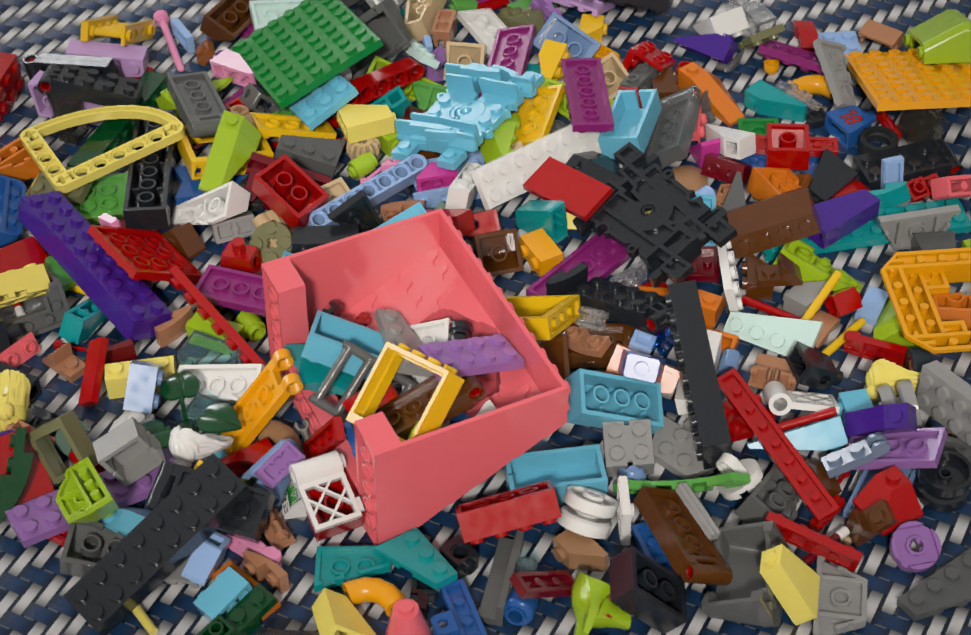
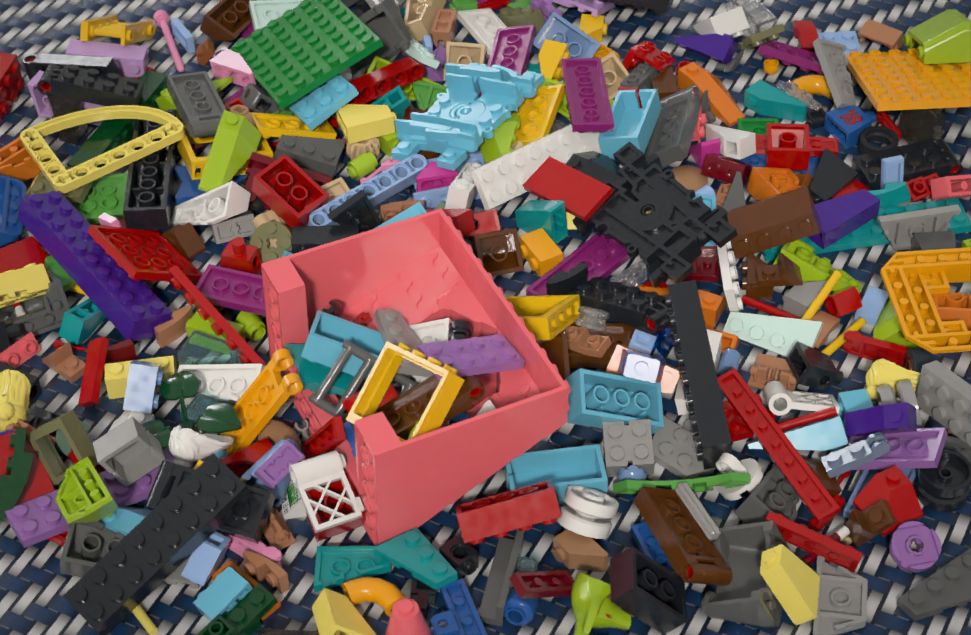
white plate [616,476,634,546] -> none

